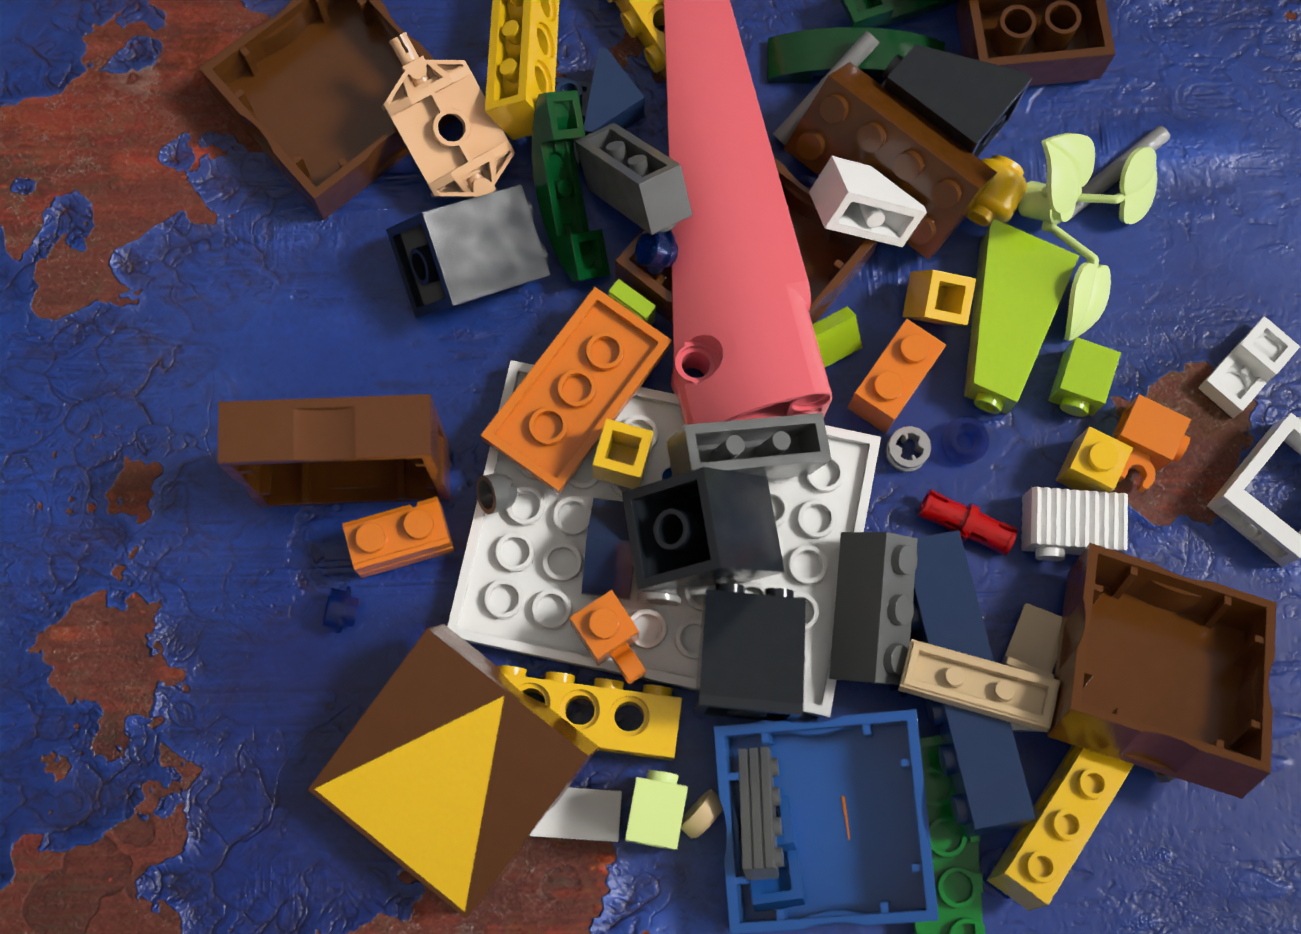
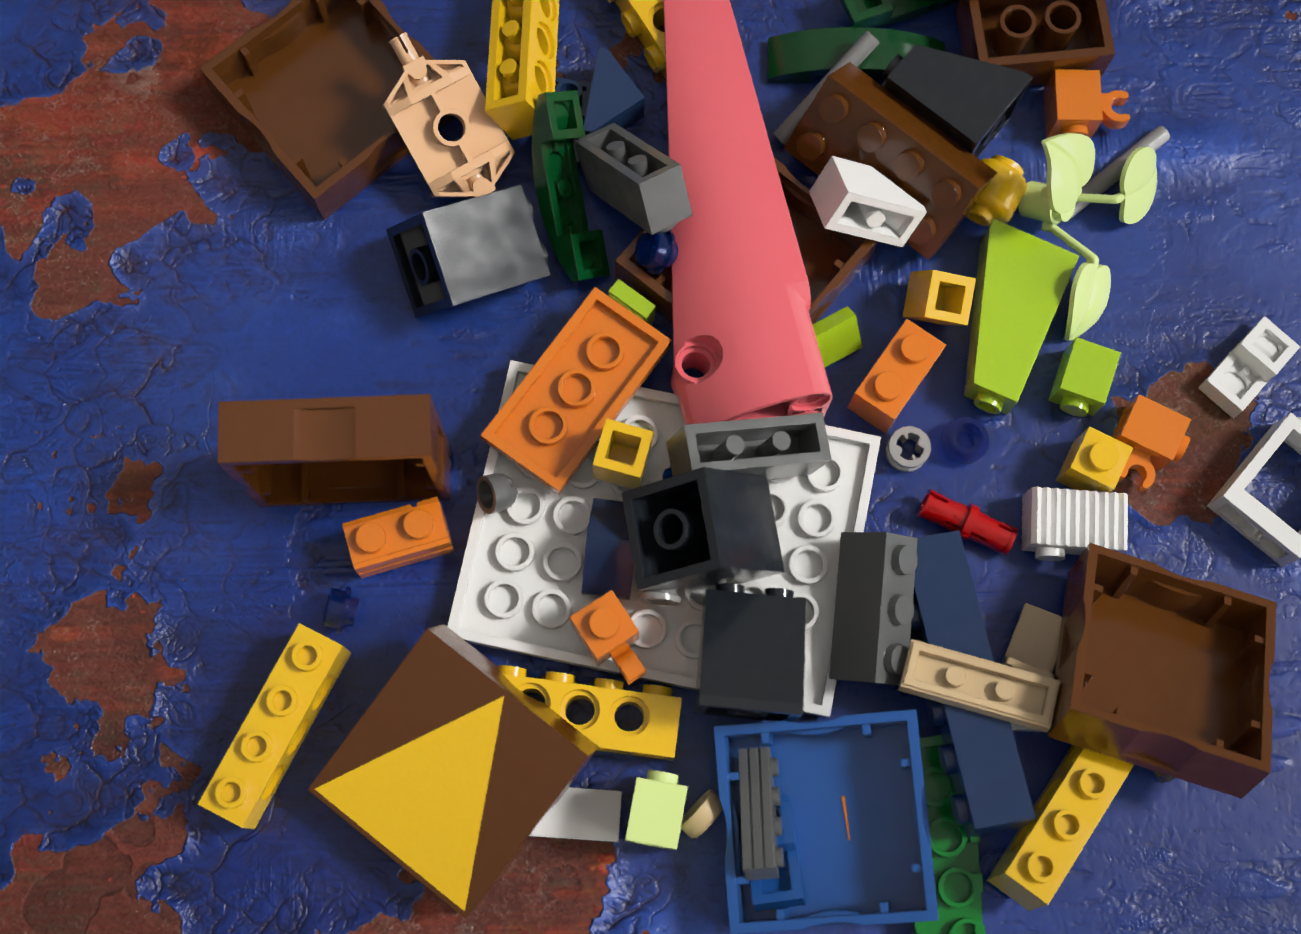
none -> yellow brick [198,623,351,829]
none -> orange brick [1044,69,1130,139]

